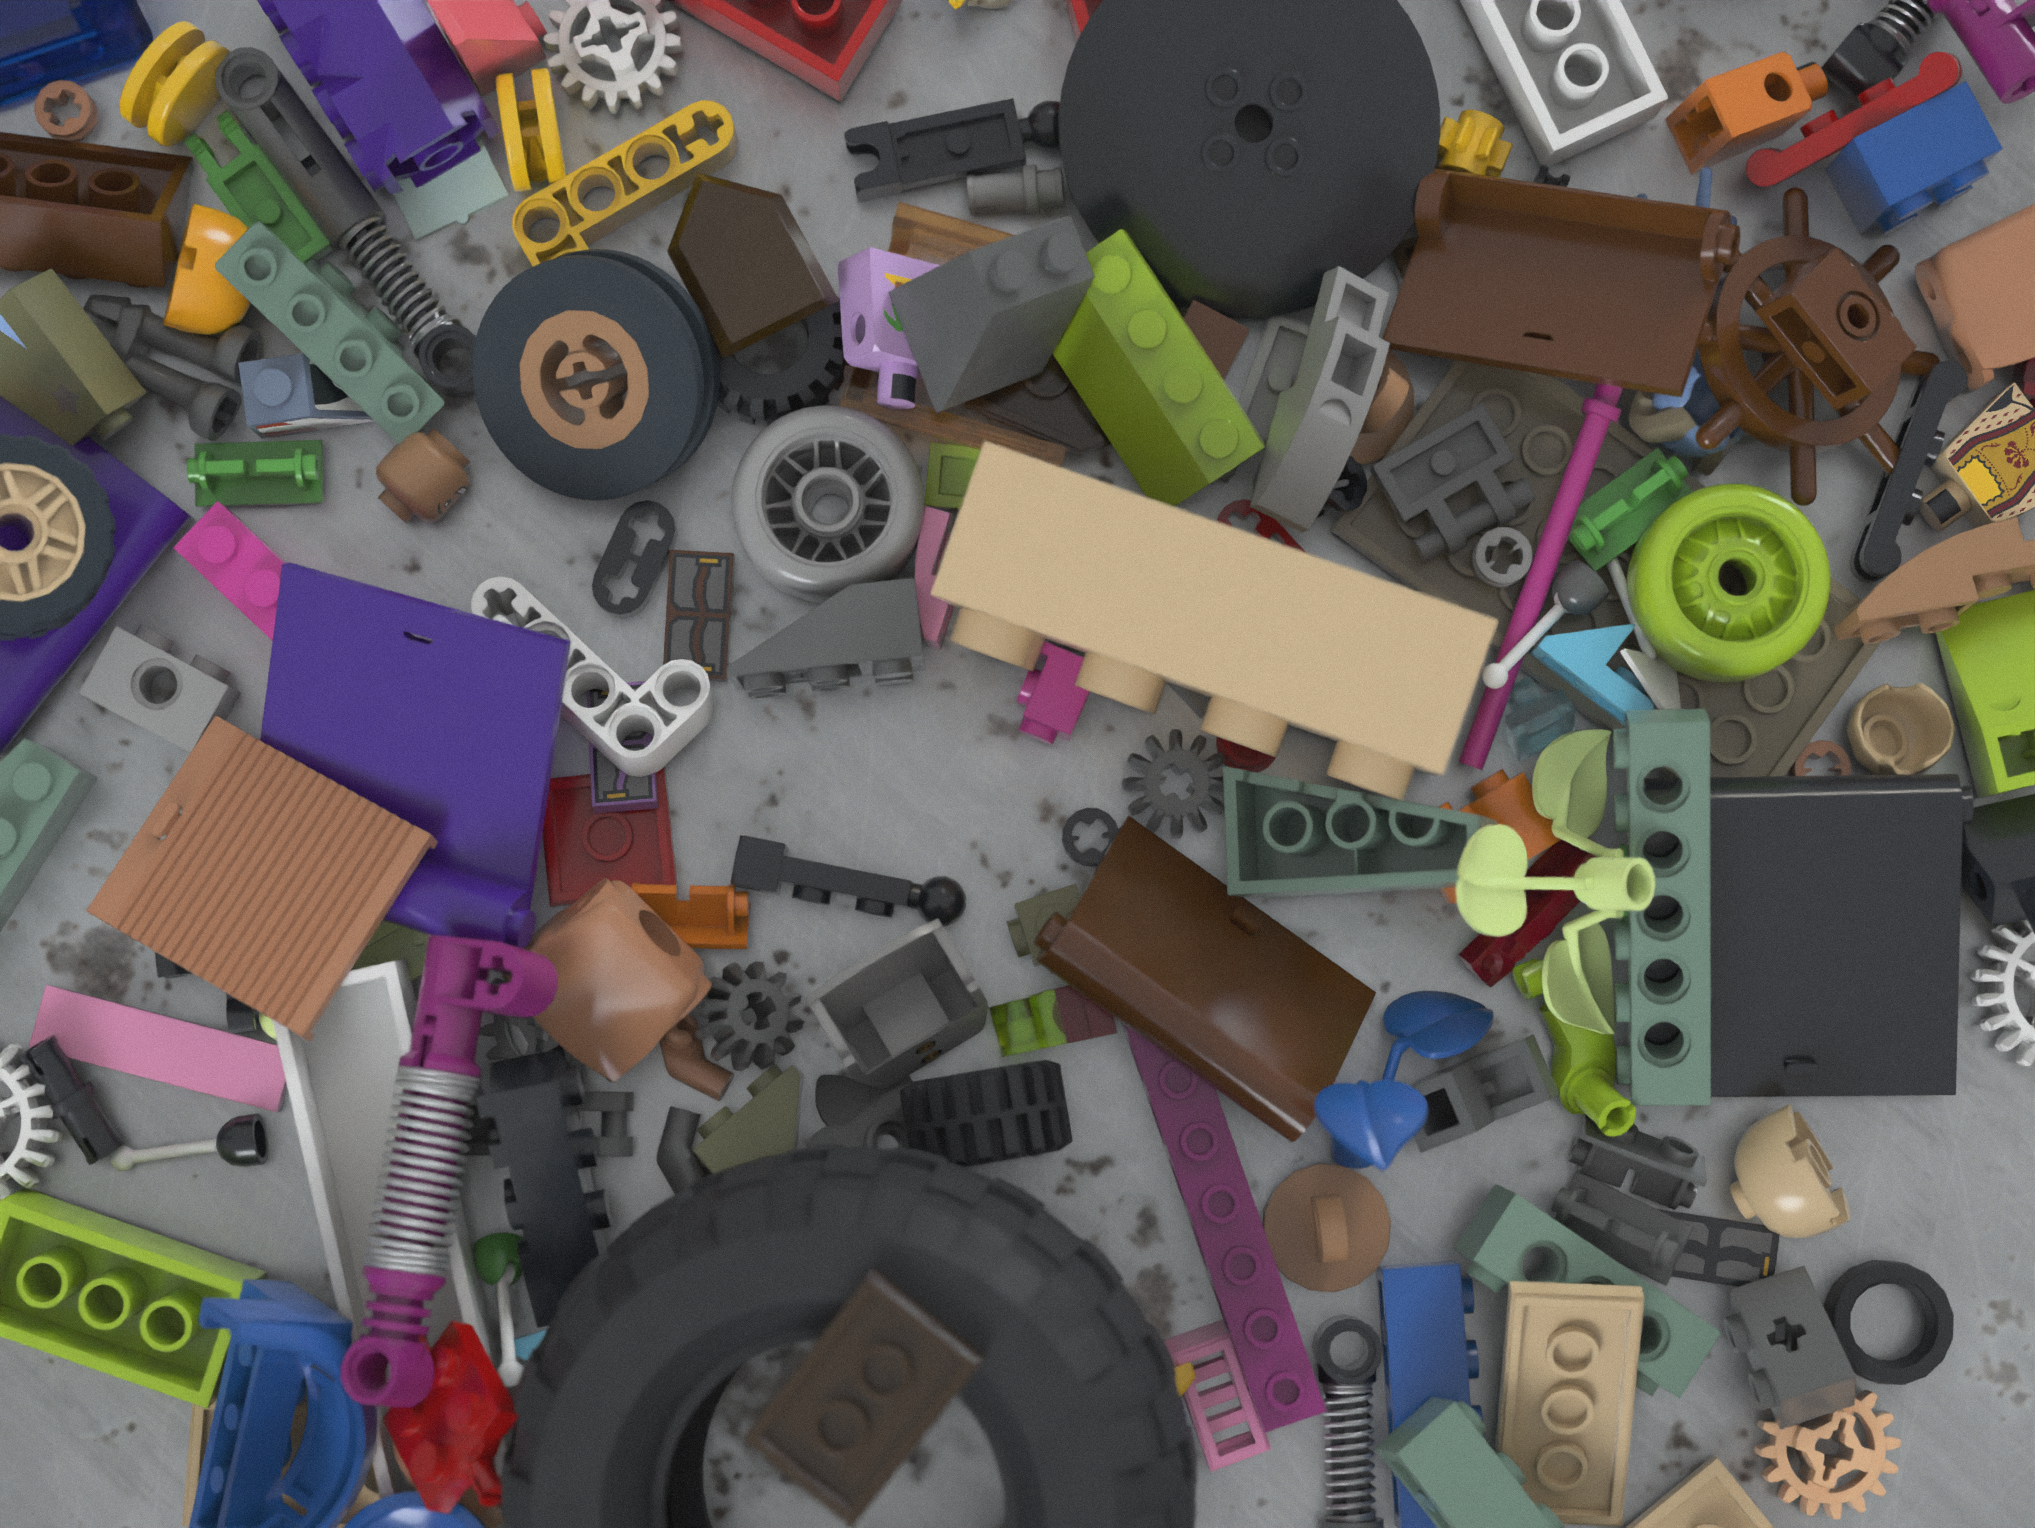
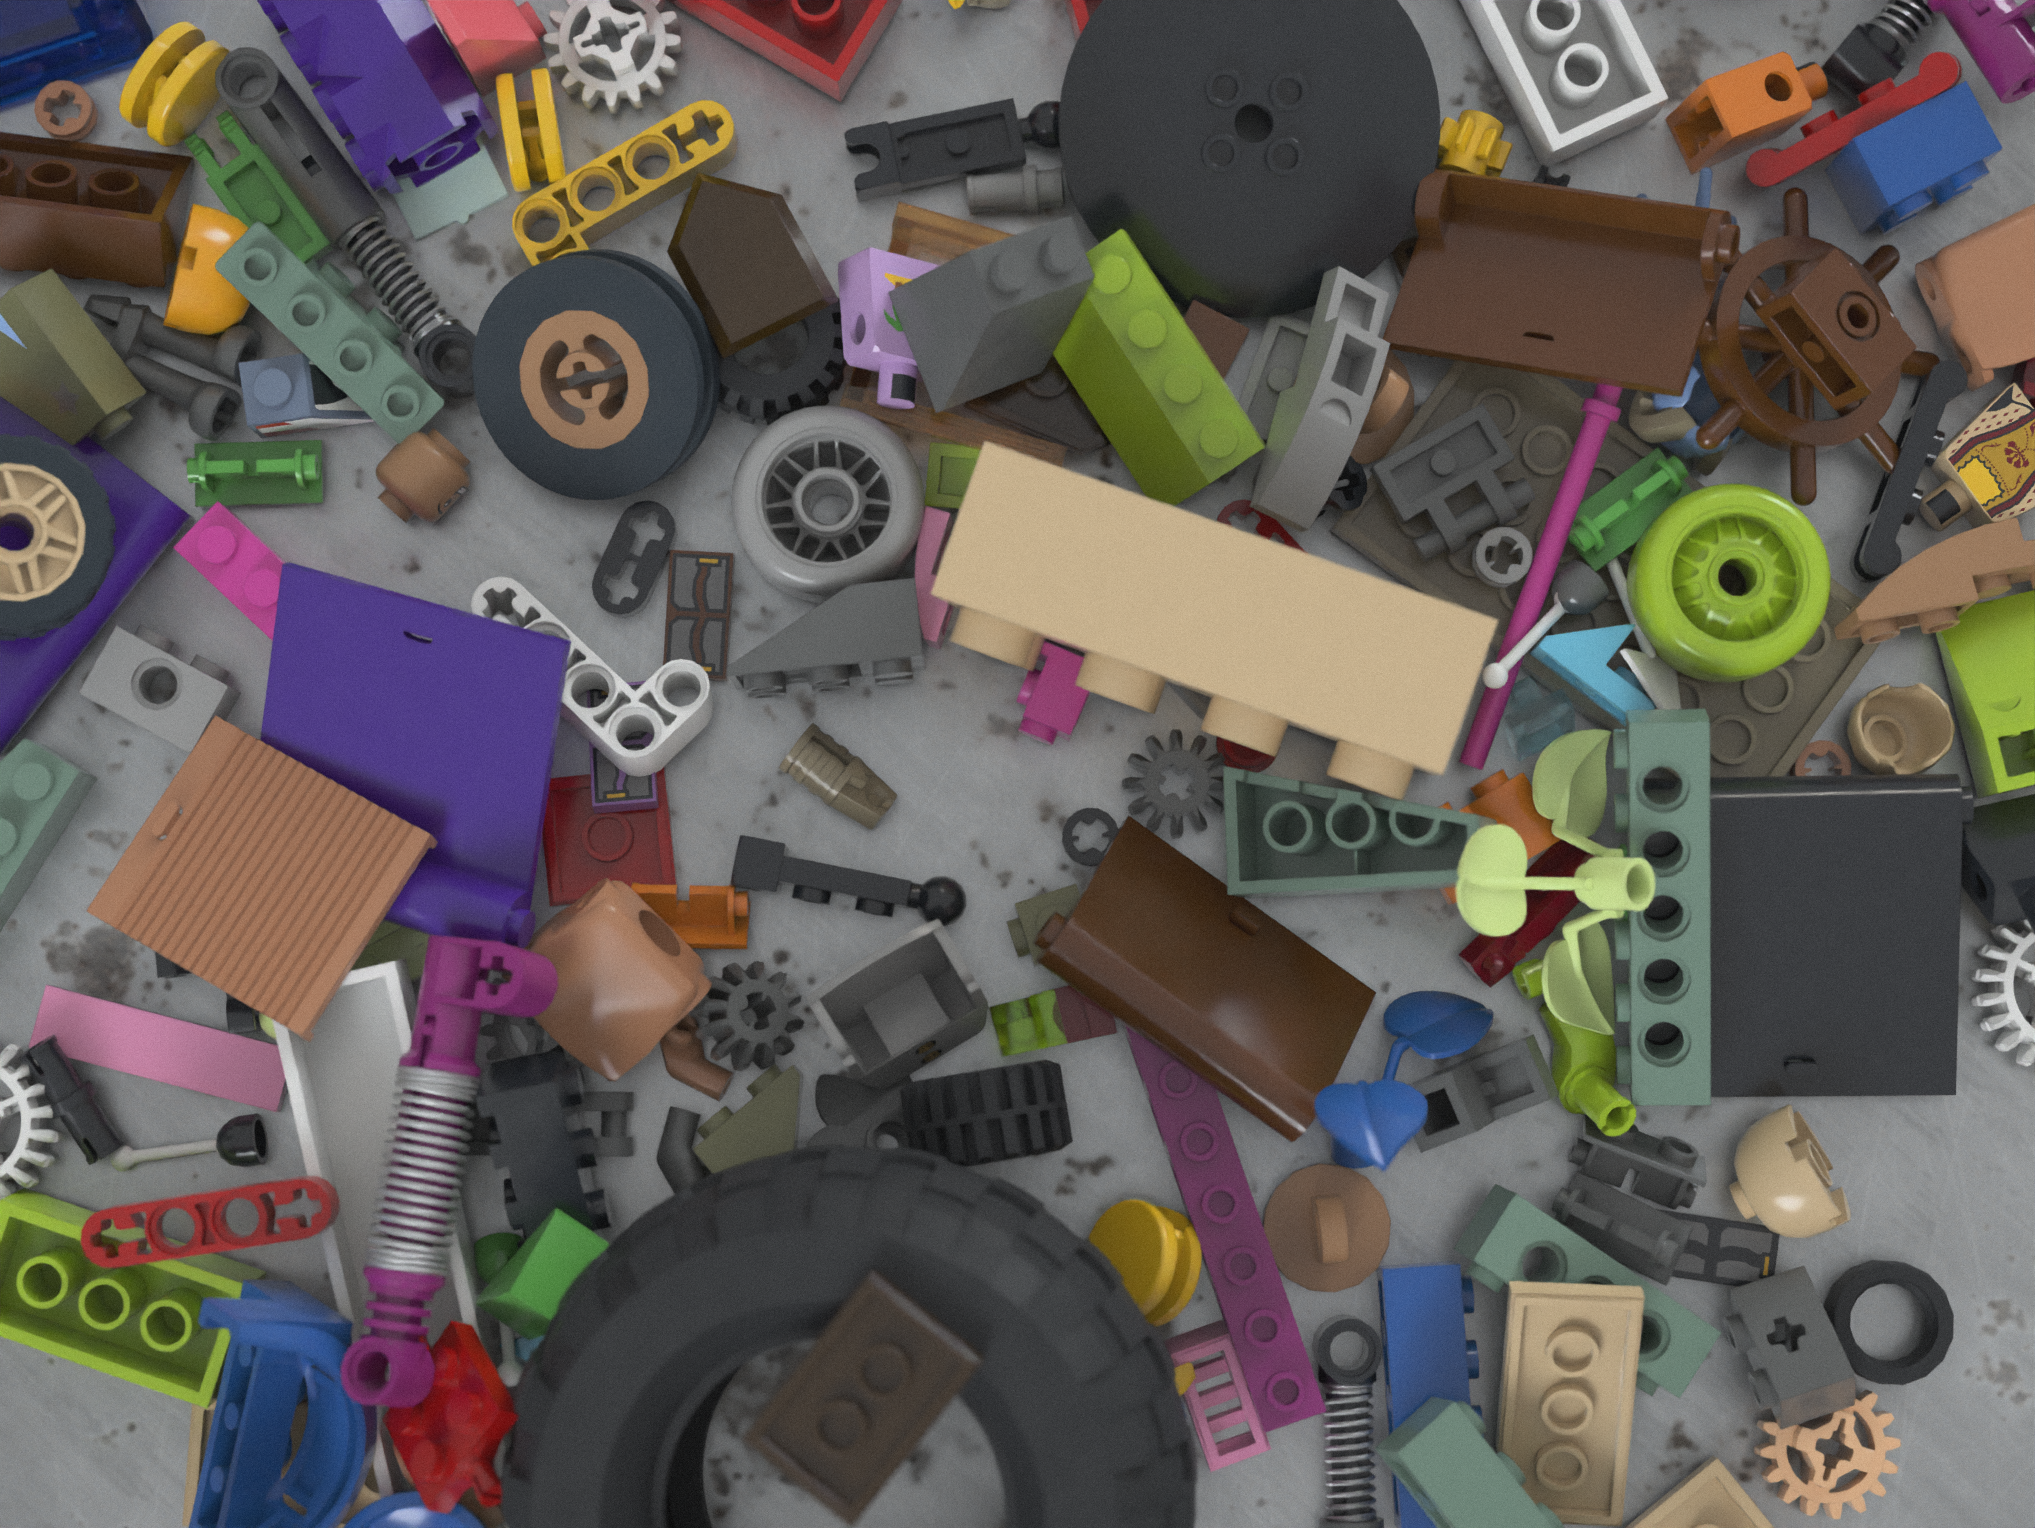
none -> red beam [81,1176,340,1268]
none -> bright green slope [476,1207,609,1340]
none -> dark tan hinge [779,723,897,830]
none -> yellow head [1088,1199,1202,1327]

